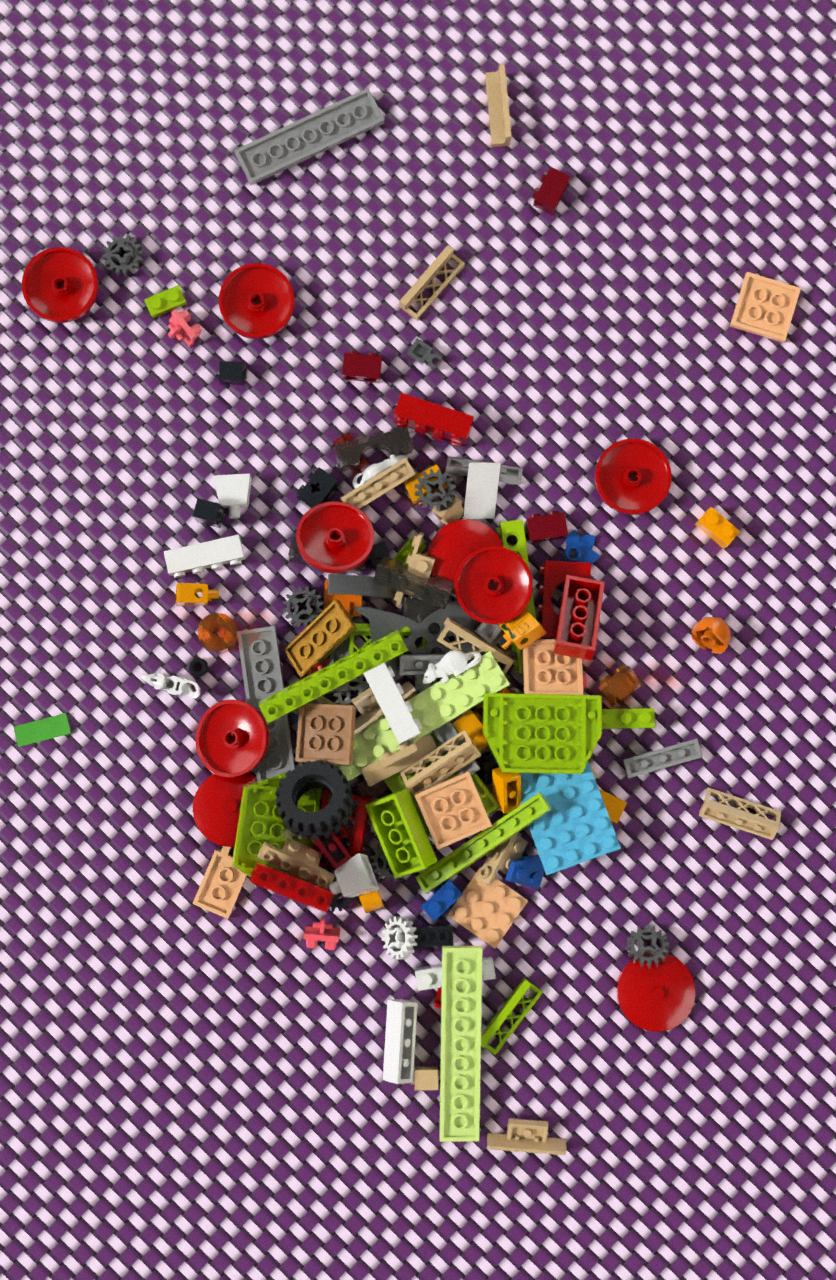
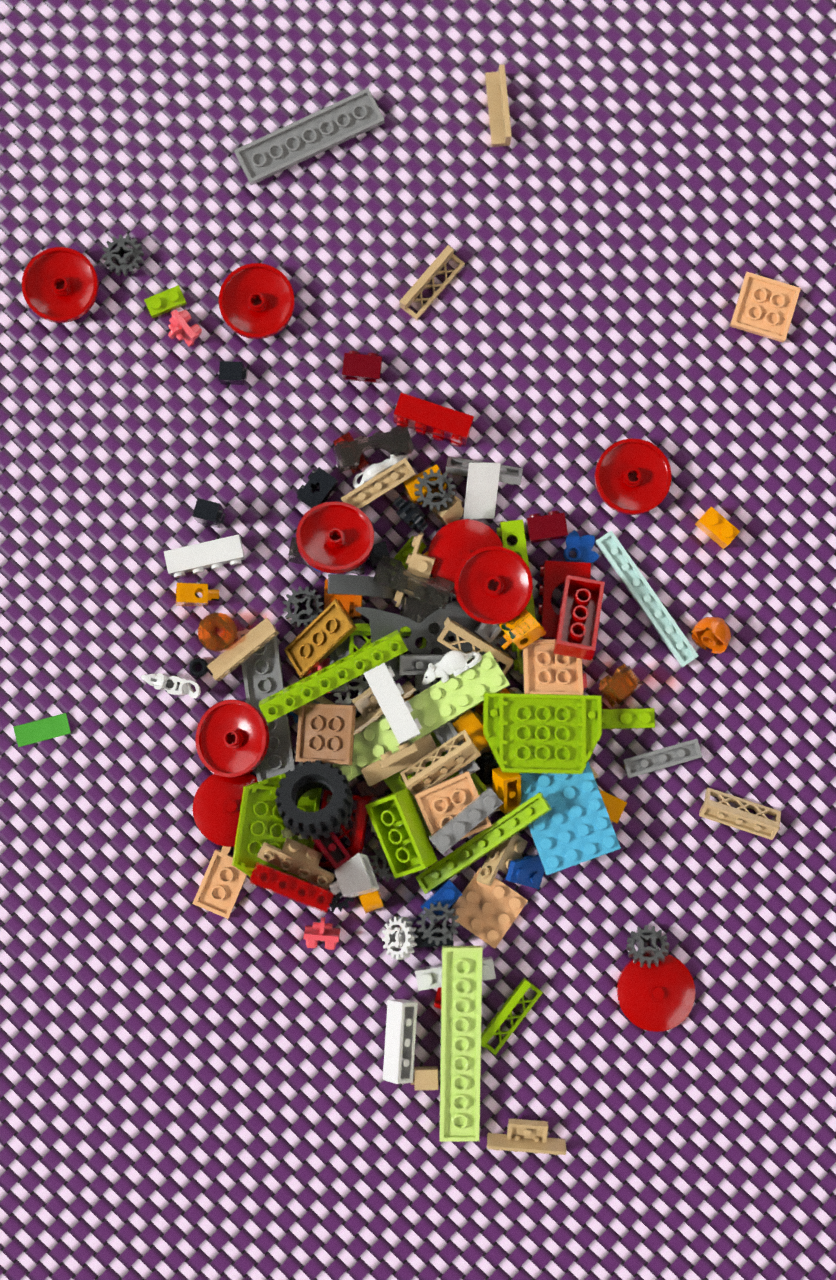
white torso [213,473,252,519] -> none
dark grey plate [407,338,442,370] -> none
dark red brick [532,167,571,216] -> none
none -> tan fence [207,618,279,681]
none -> black gear [393,496,428,532]
none -> dark grey gear [417,902,460,946]
none -> light grey plate [429,787,503,854]
none -> light aqua plate [595,530,699,667]

